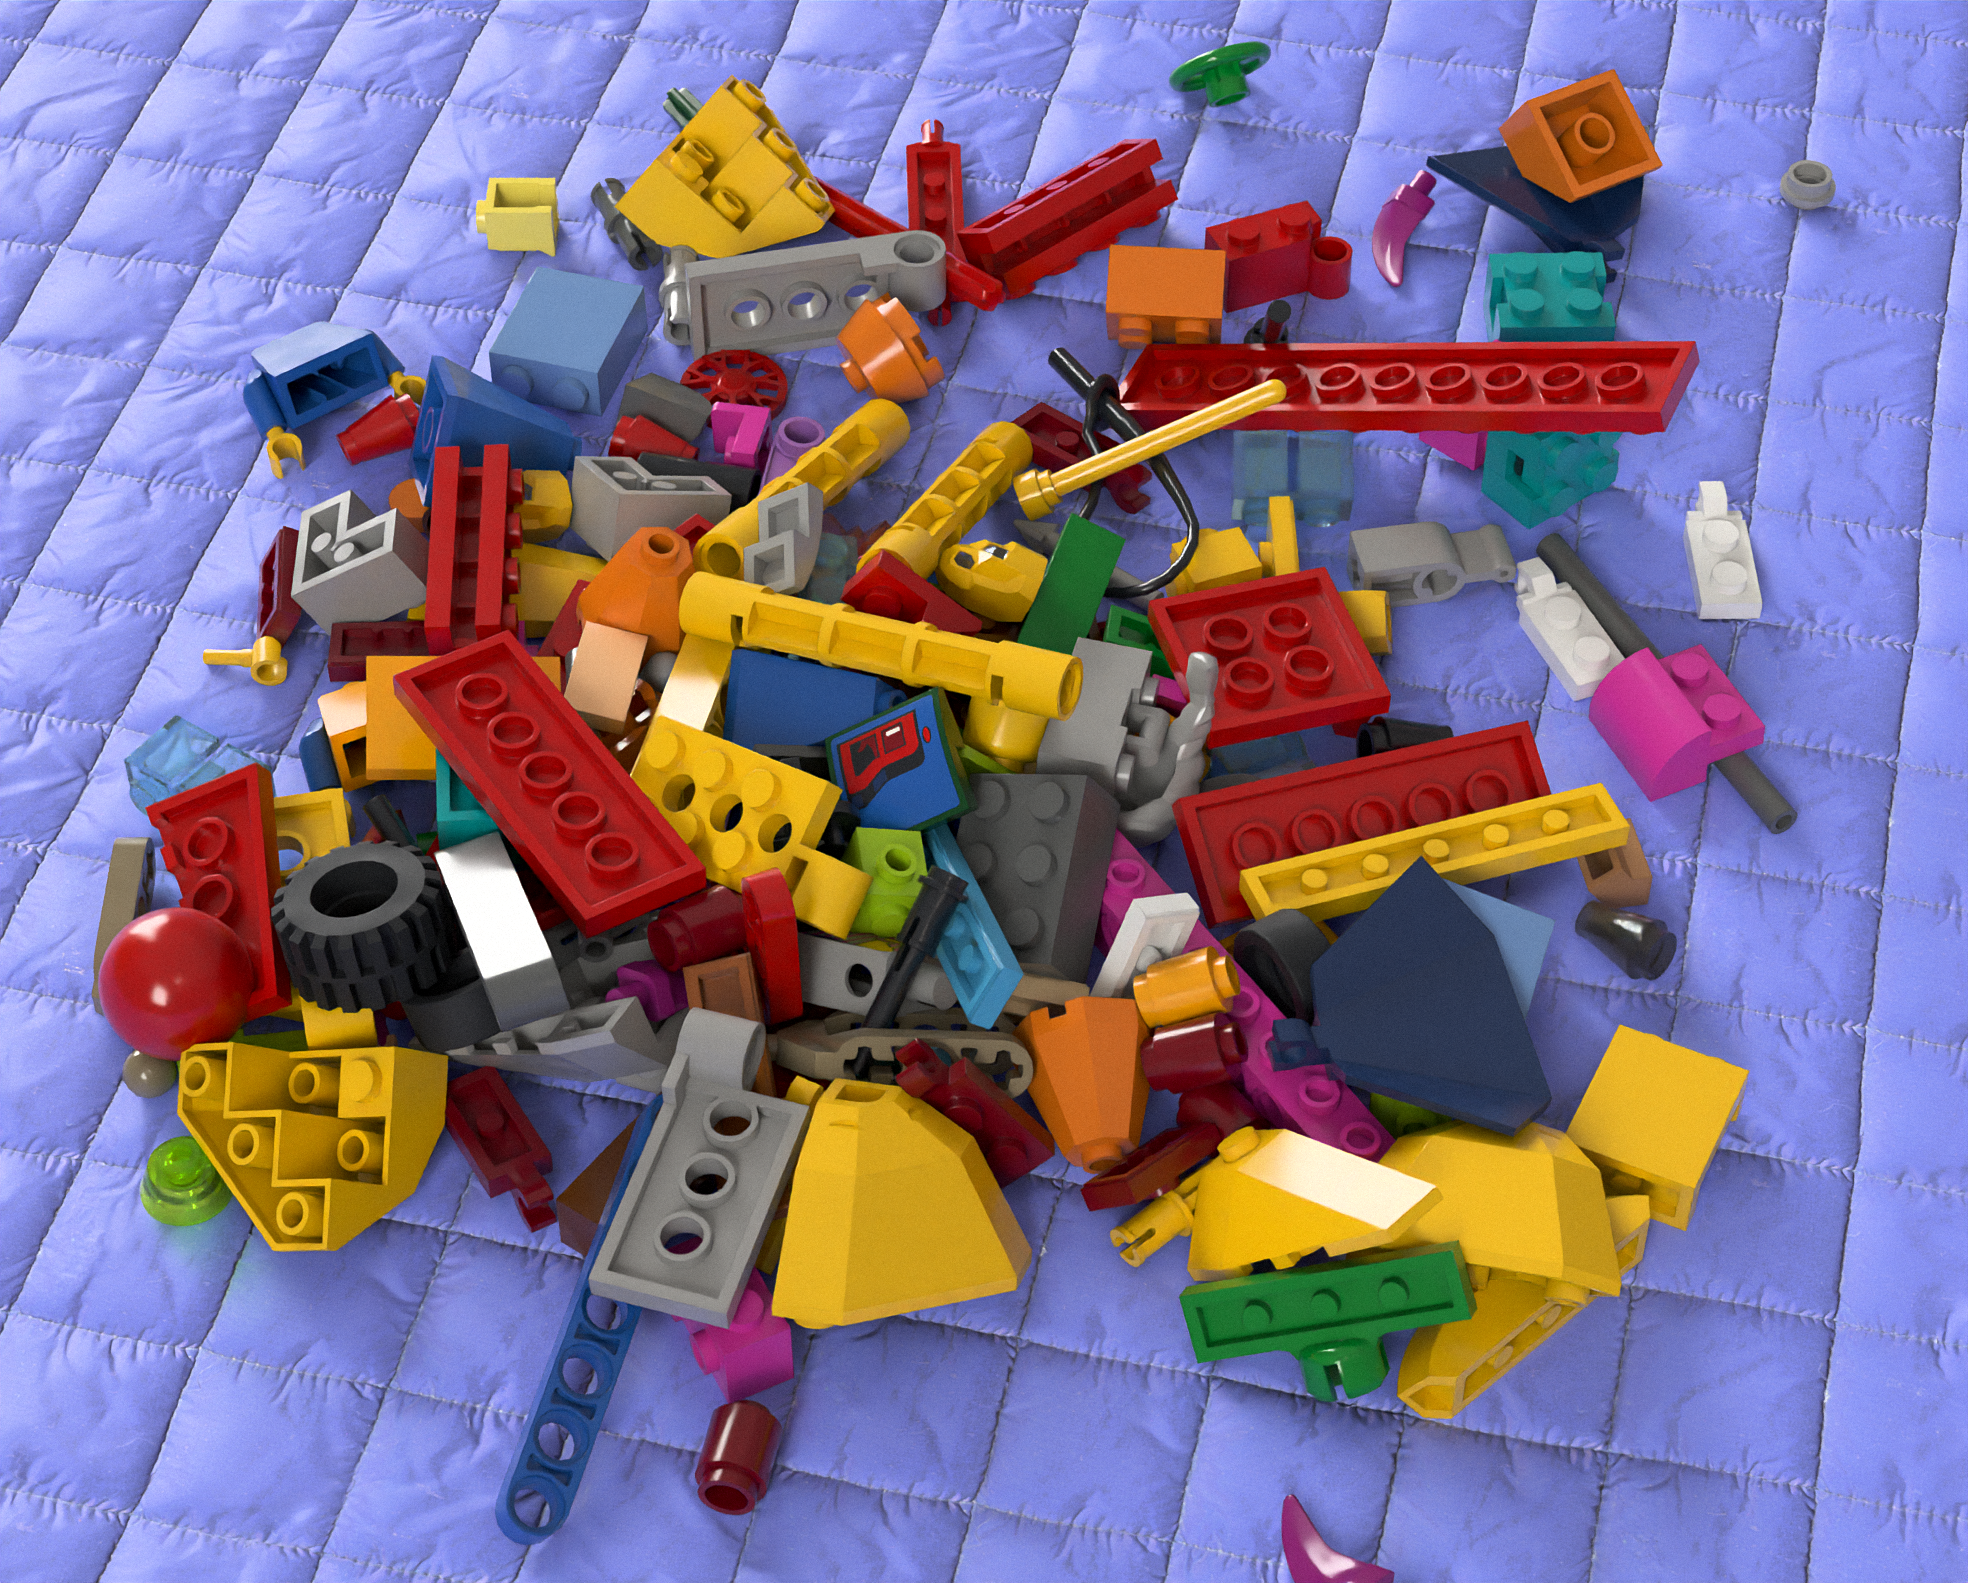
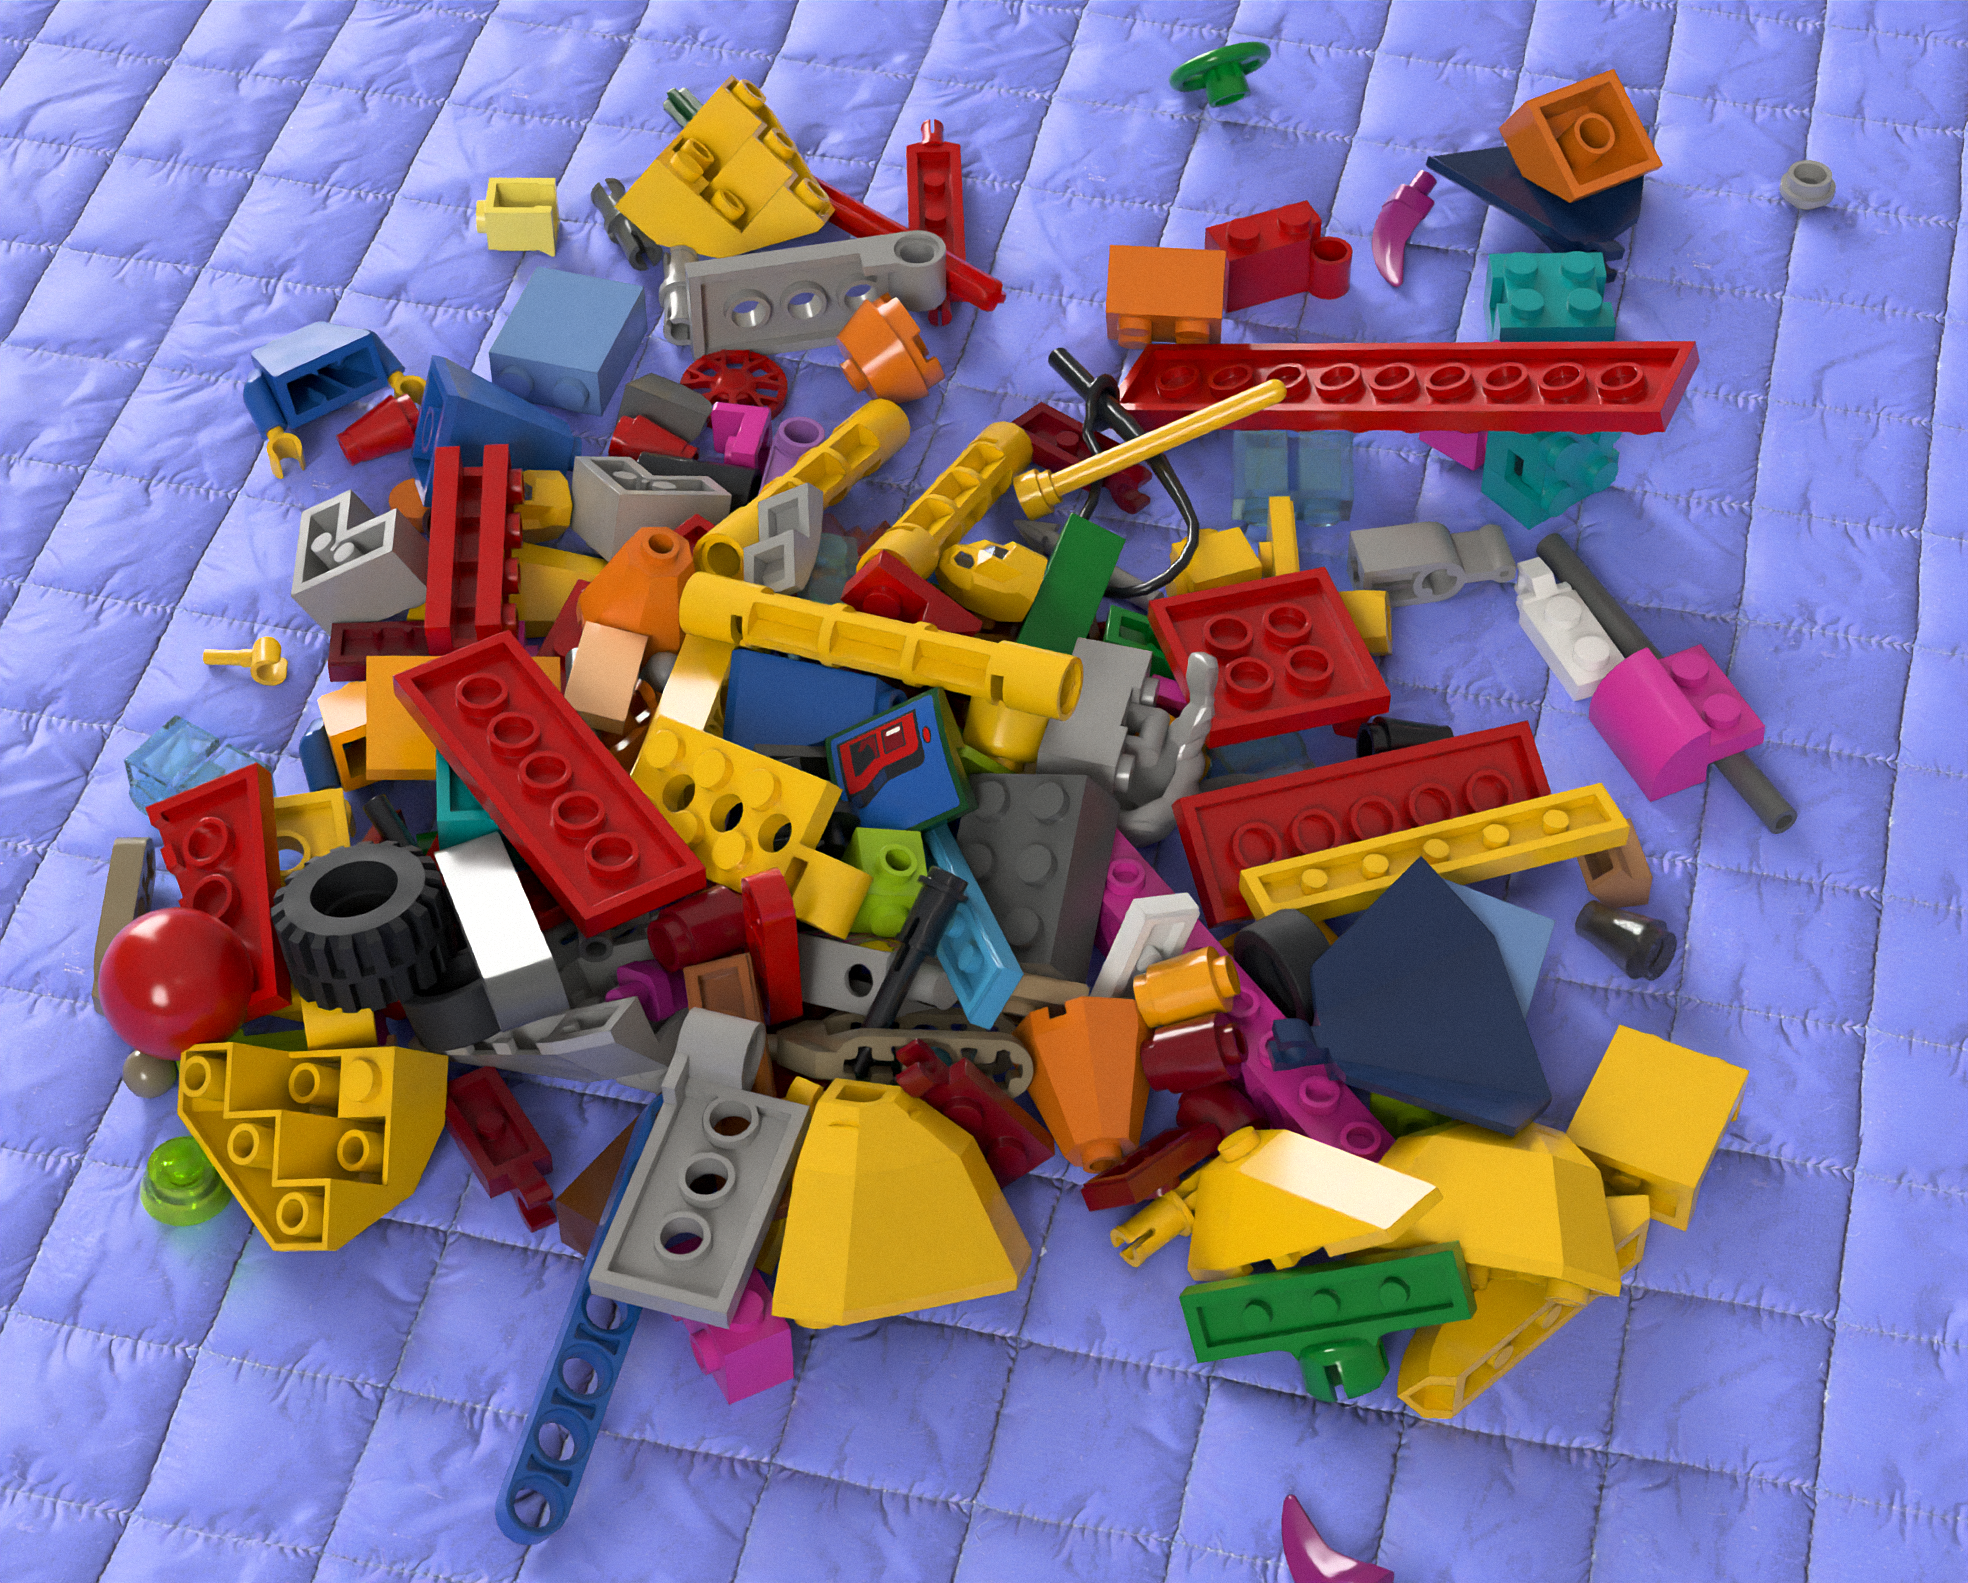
dark red plate [256,526,303,650] -> none
dark red brick [695,1400,783,1515] -> none
red brick [956,138,1178,300] -> none
black pin [1243,300,1291,344] -> none
white hinge [1683,481,1763,619] -> none

